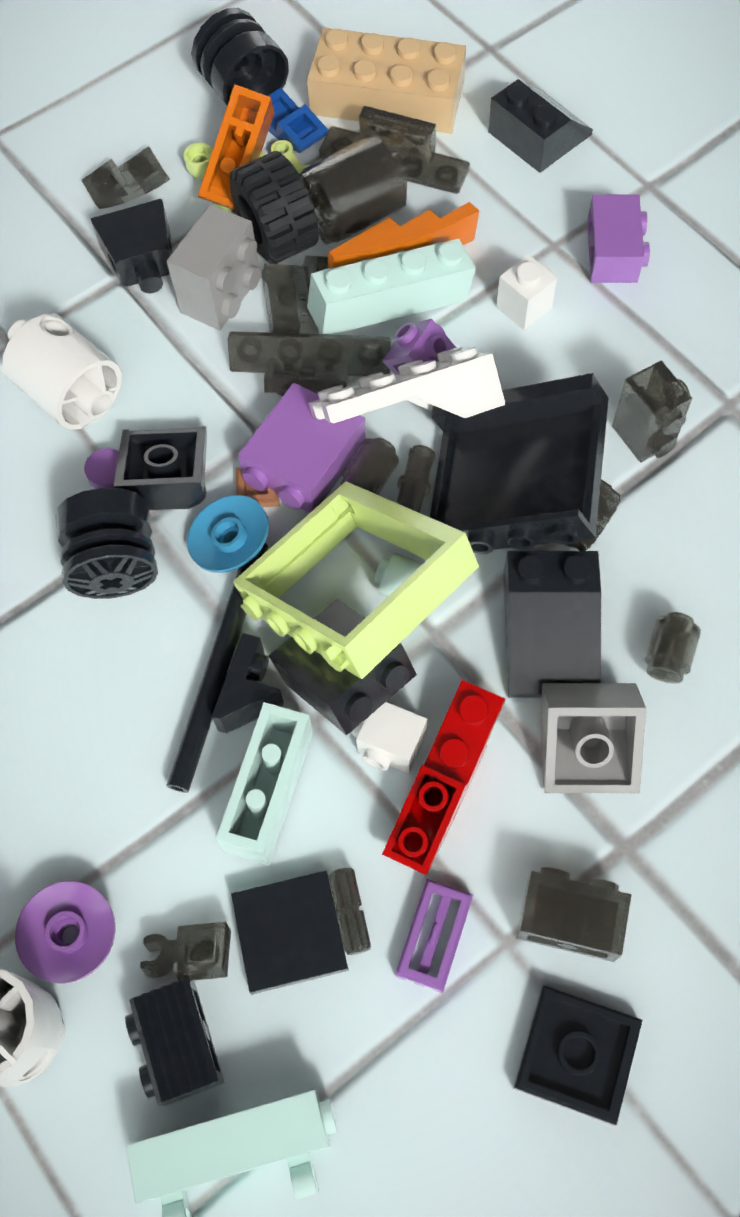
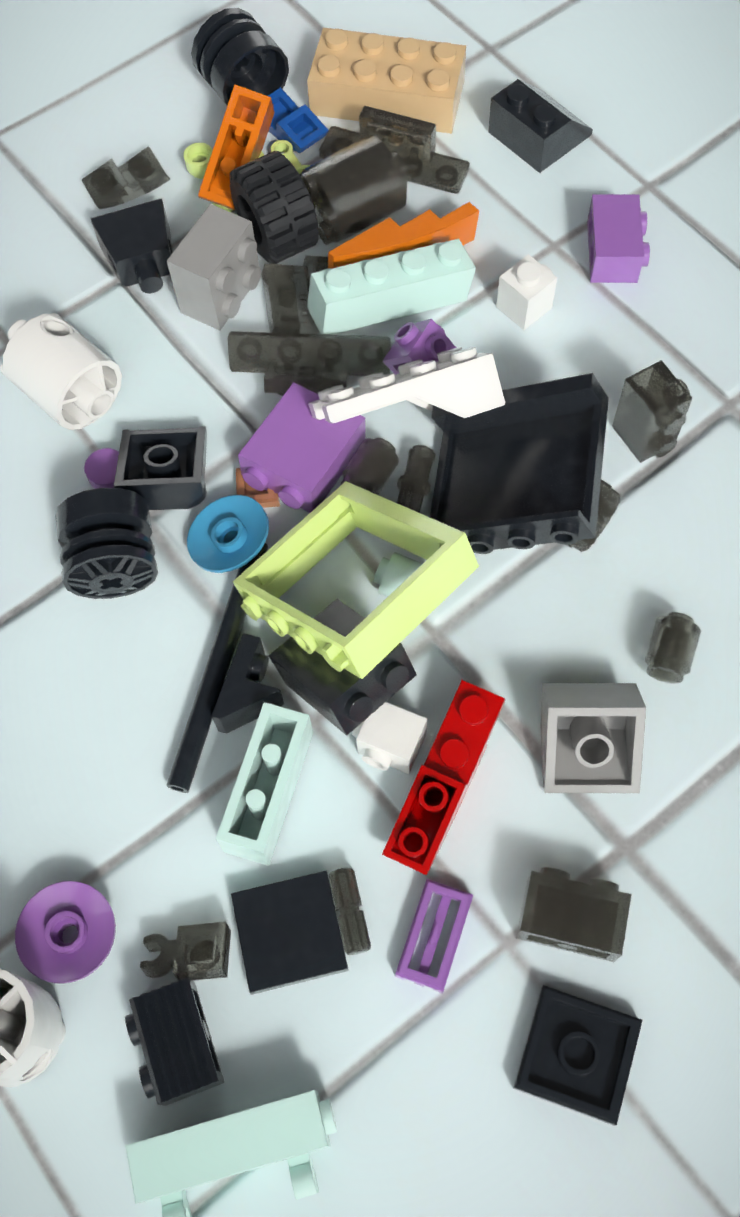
black slope [503,551,601,698] -> none

